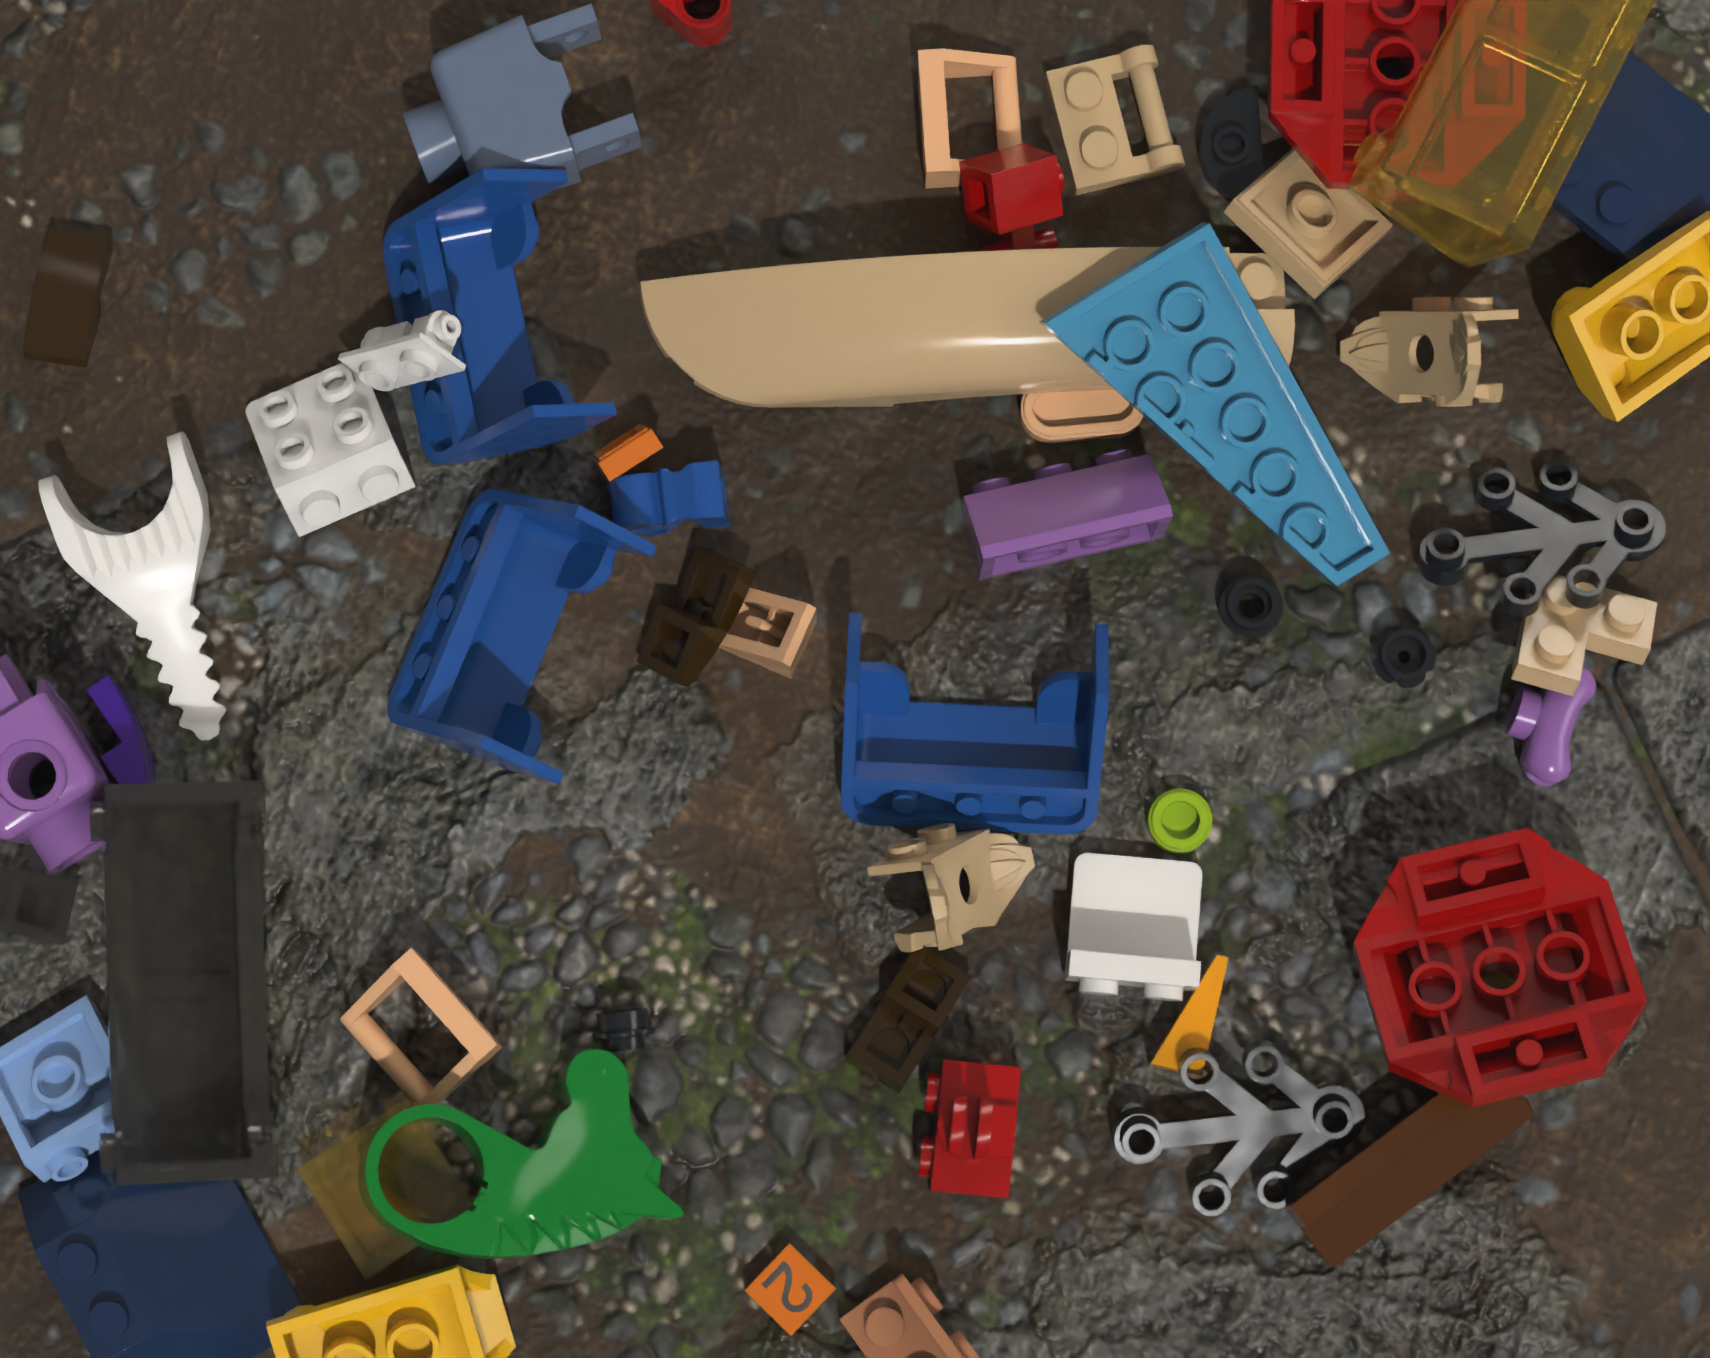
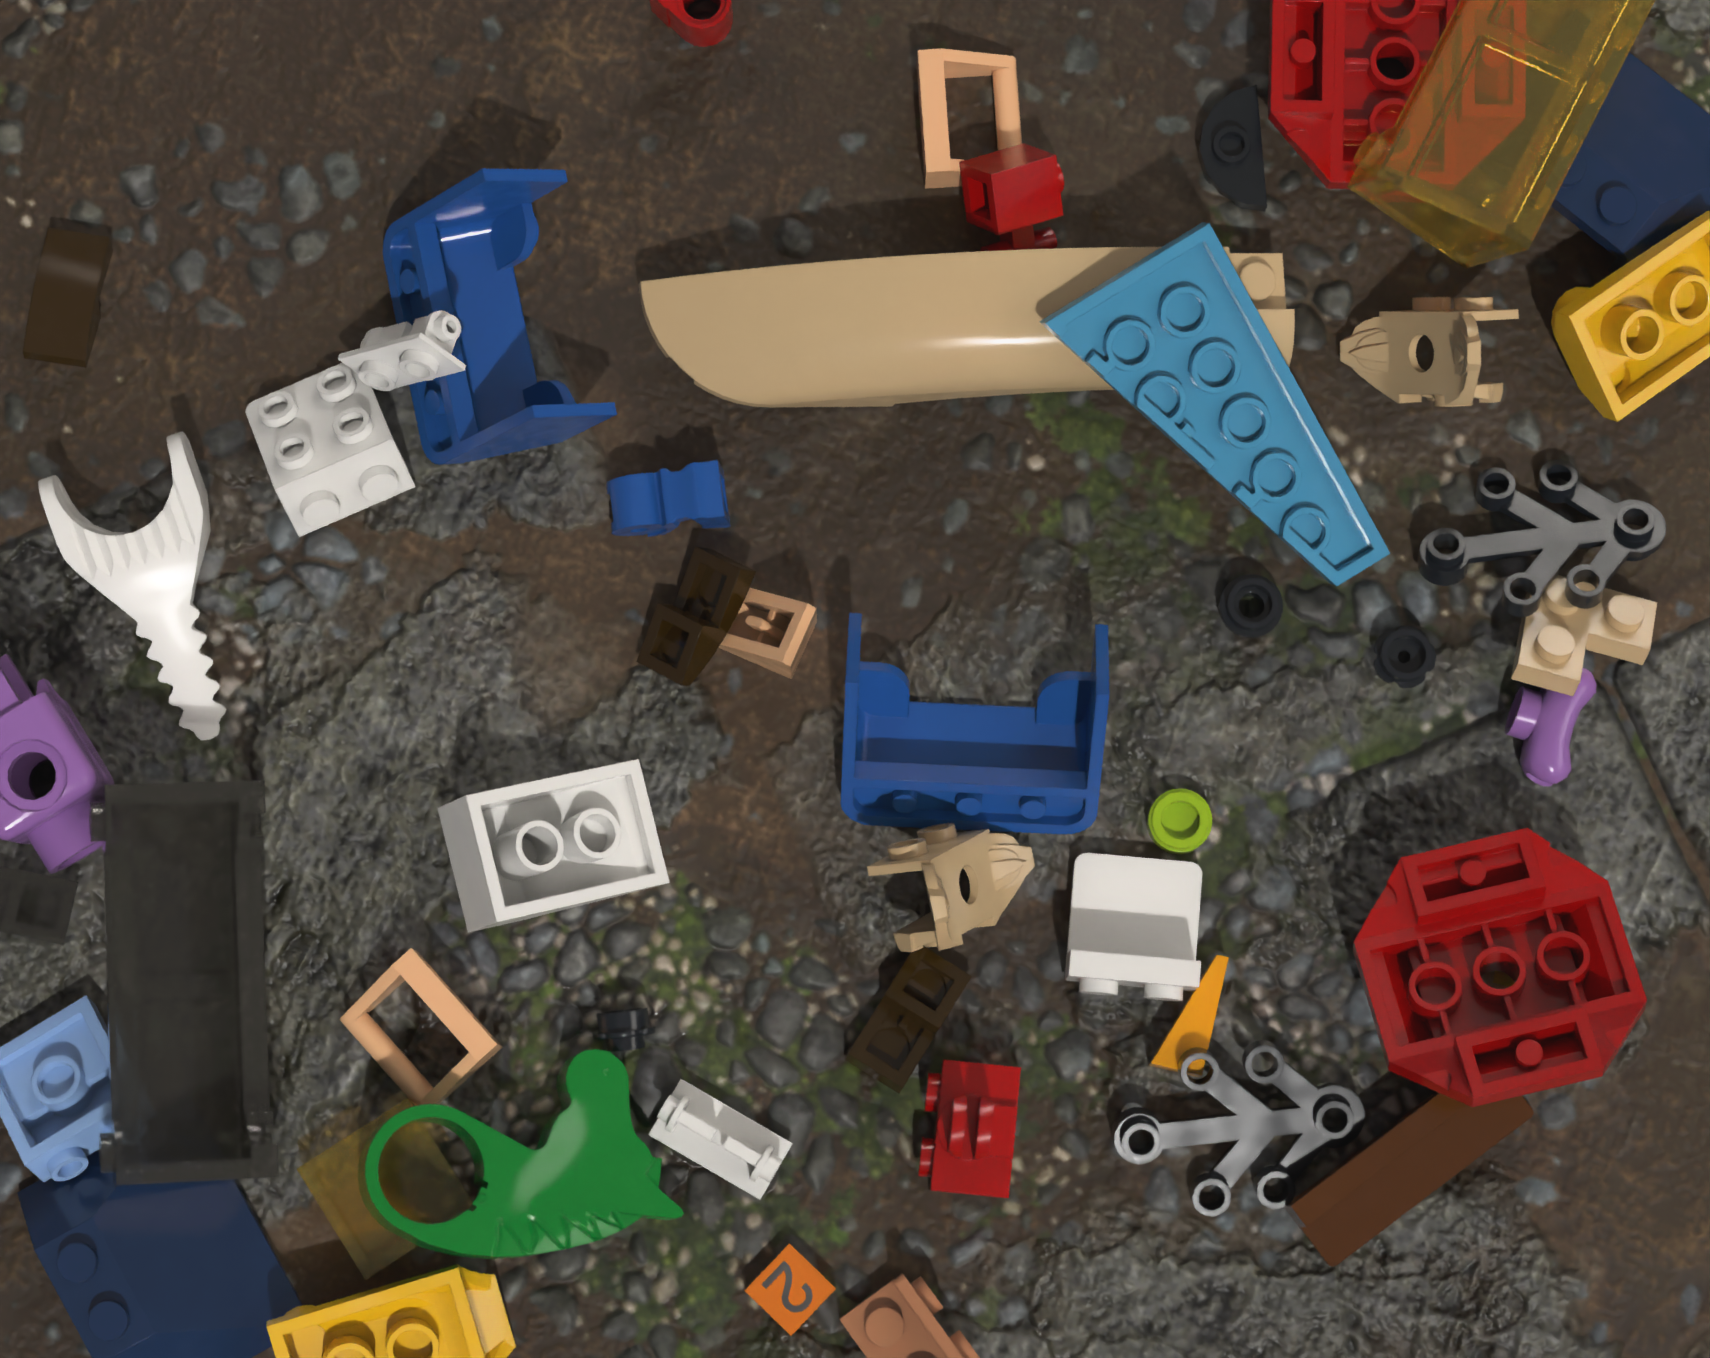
dark purple slope [87,675,158,816] -> none
blue windscreen [387,489,657,784] -> none
sand blue piece [402,4,642,190] -> none
orange tile [591,424,663,482] -> none
medium lavender slope [961,449,1173,580] -> none
light nougat tile [1019,390,1143,444] -> none
tan plate [1045,45,1185,196] -> none
tan tile [1224,148,1393,299] -> none
none -> white slope [437,759,670,933]
none -> white hinge [648,1079,793,1200]

